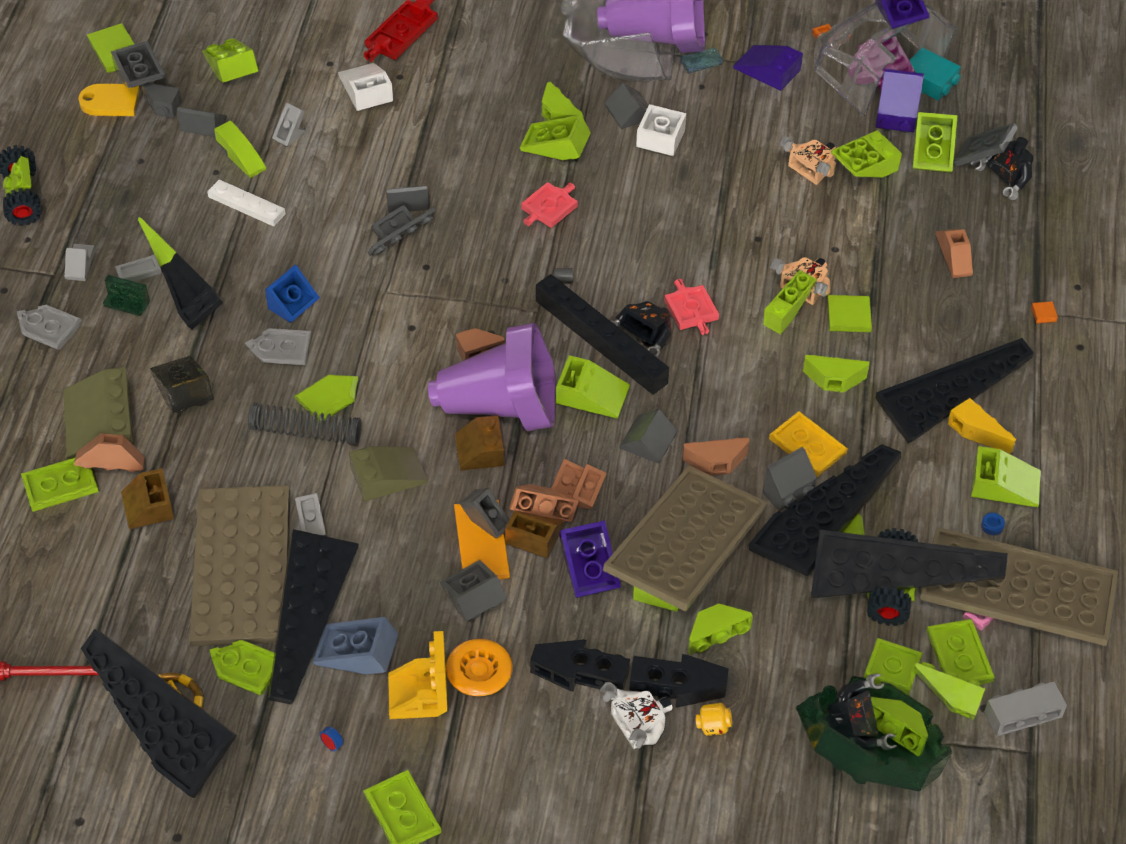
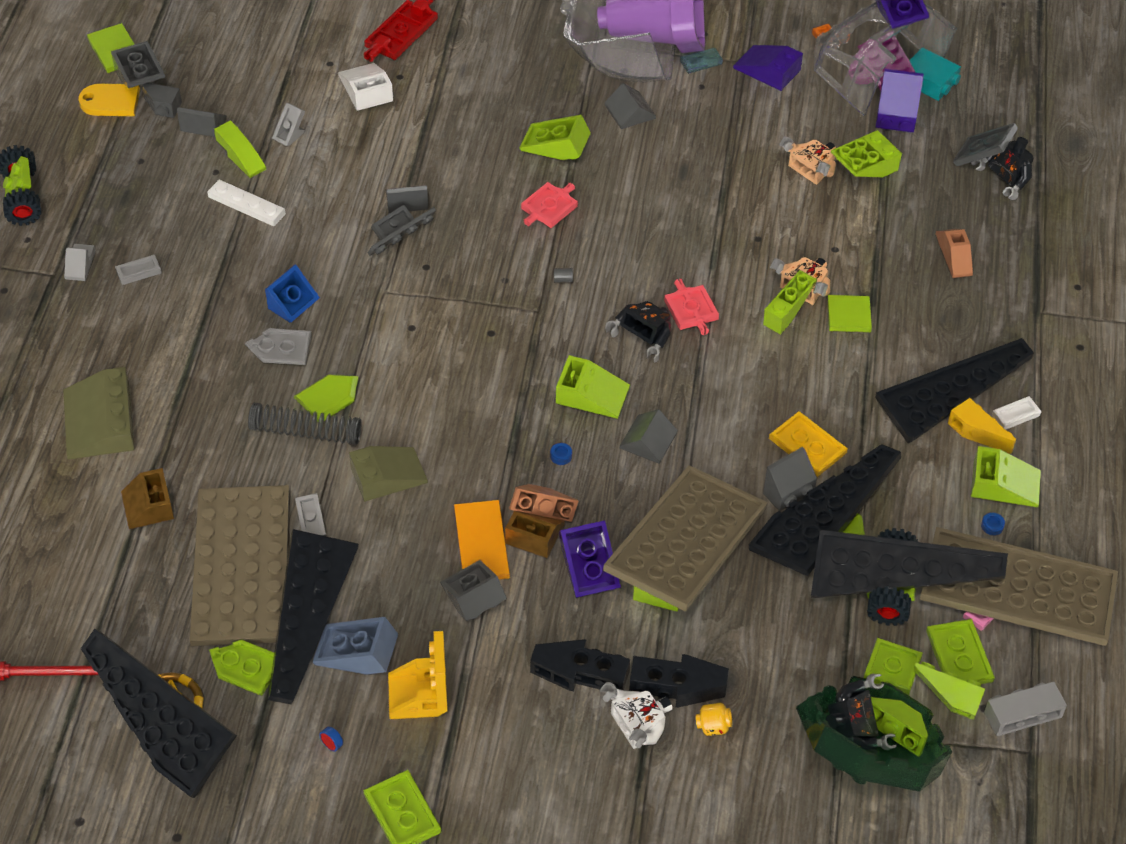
light grey tile [17,305,82,350] -> none
lime tile [21,458,99,512] -> none
nougat slope [74,433,145,472] -> none
clear green bracket [103,275,150,316] -> none
black plate [138,217,223,330] -> none
clear smoke slope [150,355,214,413] -> none
lime slope [202,38,258,83] -> none
medium lavender cone [428,323,556,431] -> none
light orange wheel [446,639,513,696] -> none
pearl gold slope [455,415,504,471] -> none
nougat slope [456,328,505,360] -> none
dark grey slope [460,488,510,538] -> none
black brick [536,274,669,395] -> none
lime slope [542,82,583,121] -> none
nougat slope [551,459,607,509] -> none
white brick [636,104,686,156] -> none
nougat slope [682,437,750,476] -> none
lime slope [688,603,753,655] -> none
lime slope [803,355,870,392] -> none
lime slope [913,112,957,172] -> none
orange tile [1031,301,1058,323] -> none
none -> blue tile [550,443,572,465]
none -> white tile [992,396,1041,430]

